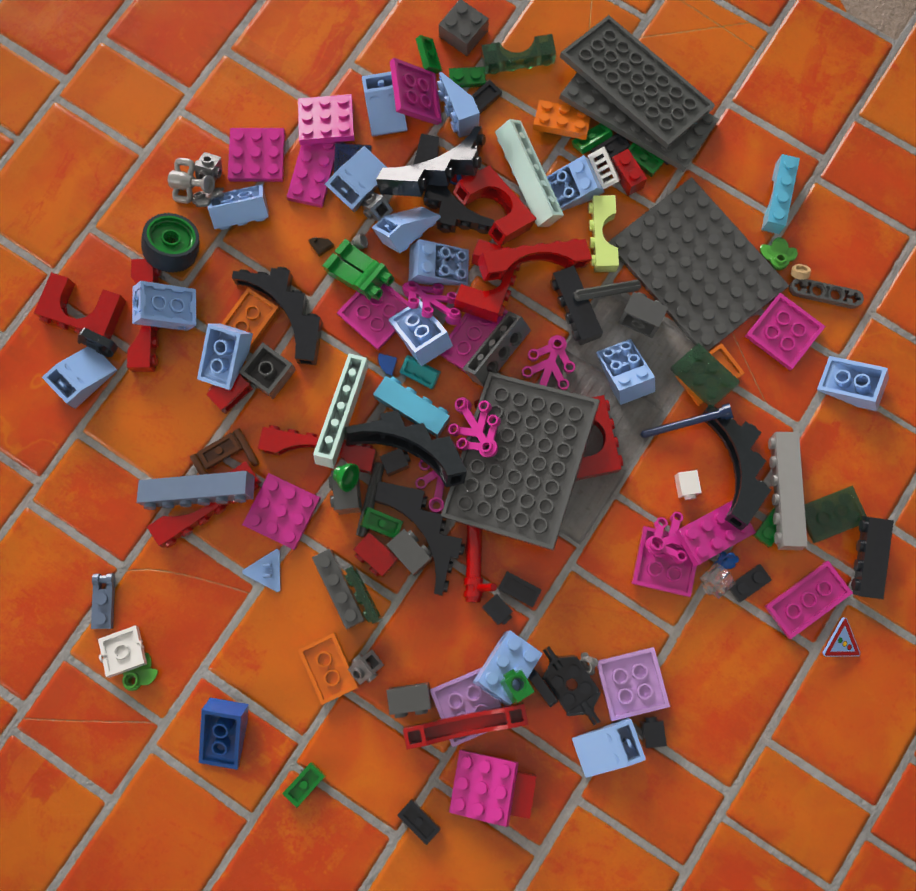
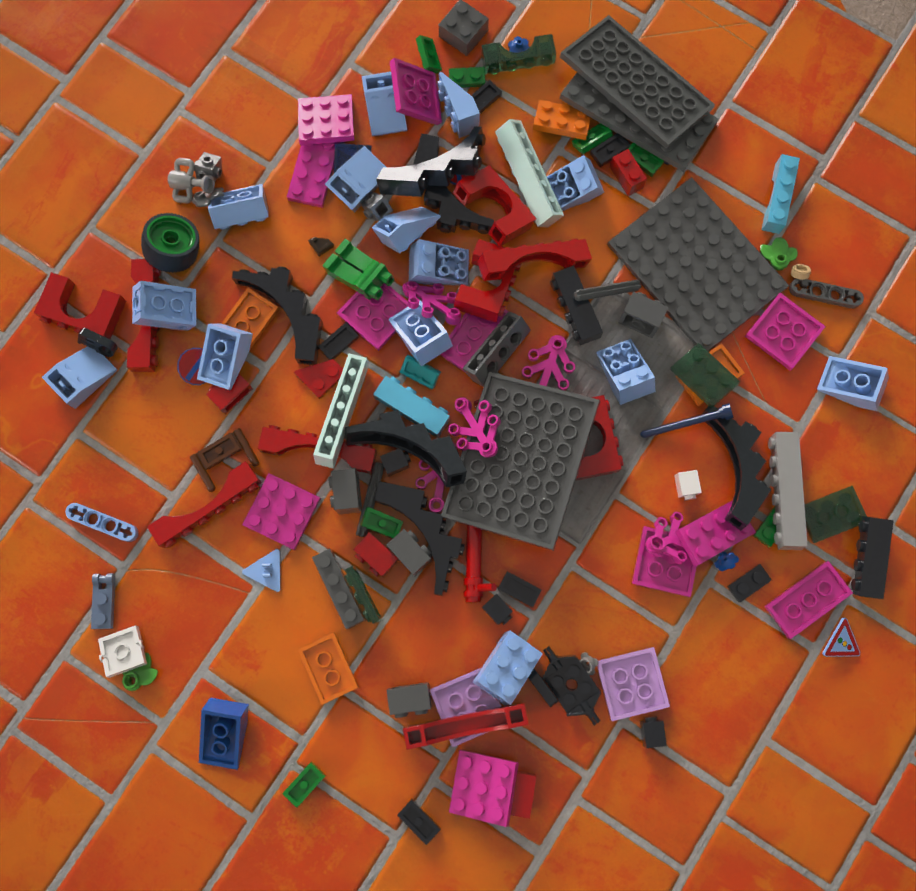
sand blue brick [137,471,255,510] -> none
dark pink plate [228,128,285,182] -> none
dark grey brick [239,342,296,399] -> none
green piece [333,463,360,492] -> none
flat silver brick [348,649,384,685] -> none
light grey hinge [352,233,368,249] -> none
blue tile [378,353,397,377] -> none
green brick [500,669,535,703] -> none
light blue slope [571,718,646,778] -> none
white slope [588,146,621,189] -> none
yellowish green arch [588,195,619,272] -> none
clear brick [700,562,736,599] -> none
none -> light blue beam [65,503,139,542]
none -> red piece [177,348,207,385]
none -> red wing [294,359,343,399]
none -> black tile [318,322,359,360]
none -> blue plant [508,36,530,58]

